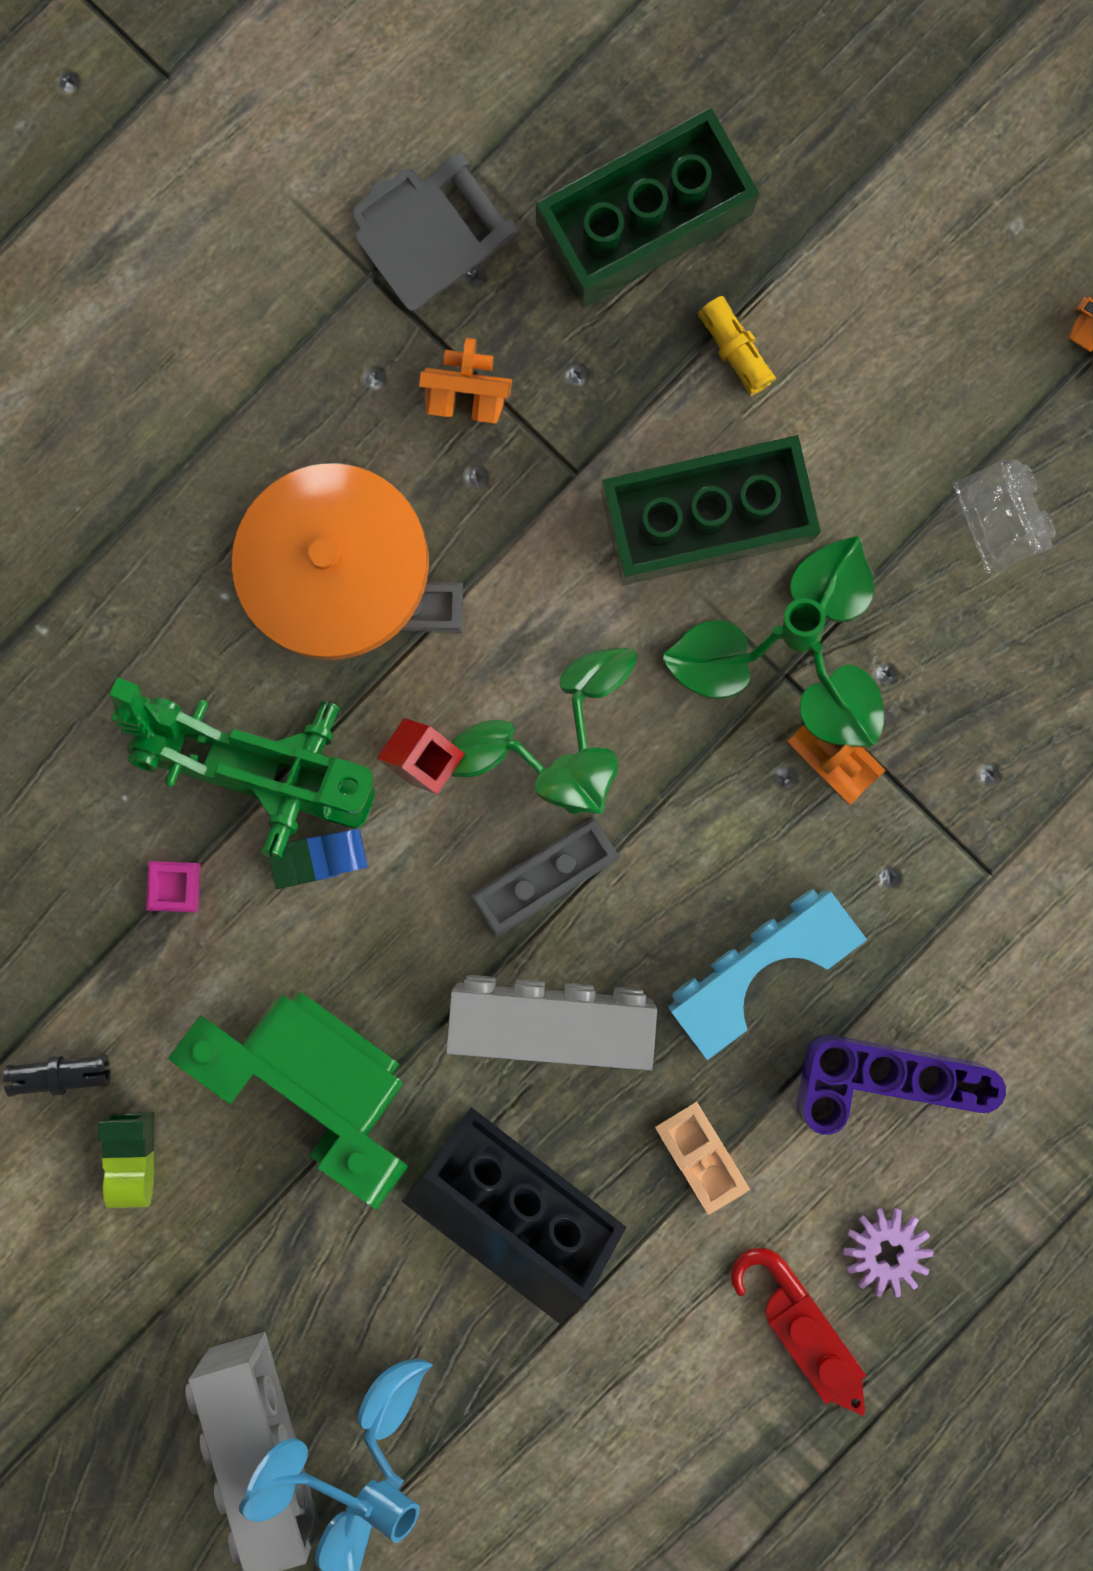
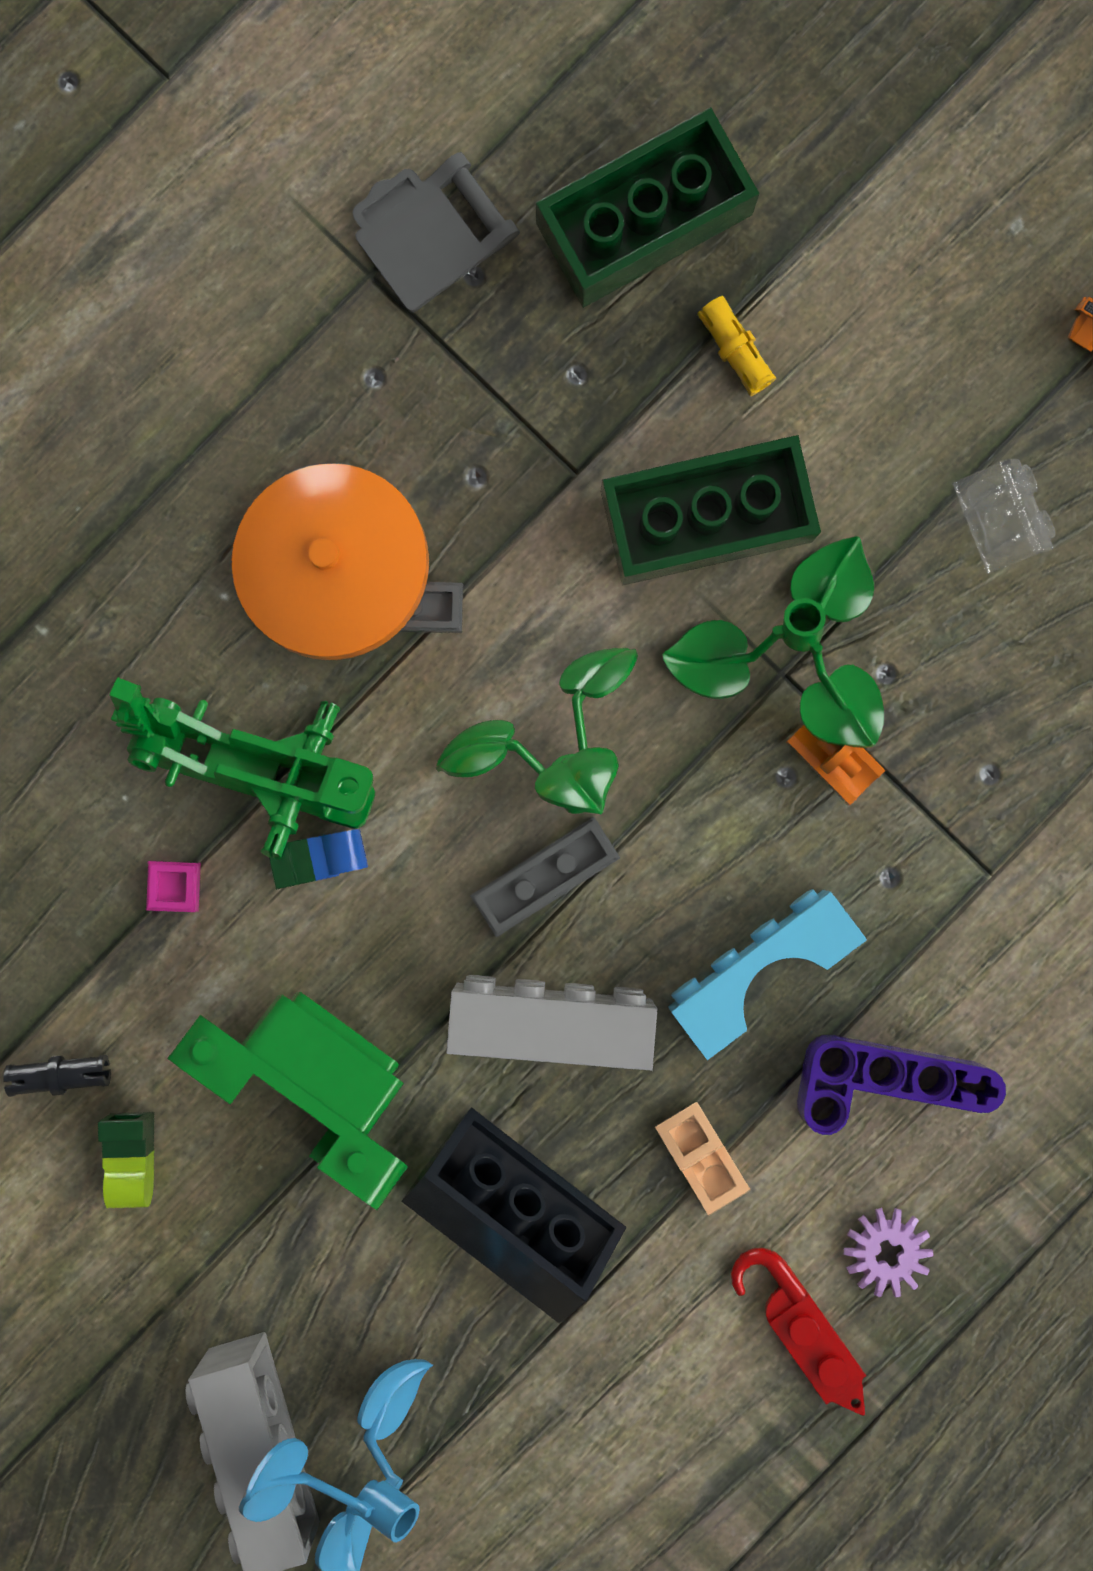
red brick [377,718,465,795] -> none
orange hips [419,338,512,423] -> none

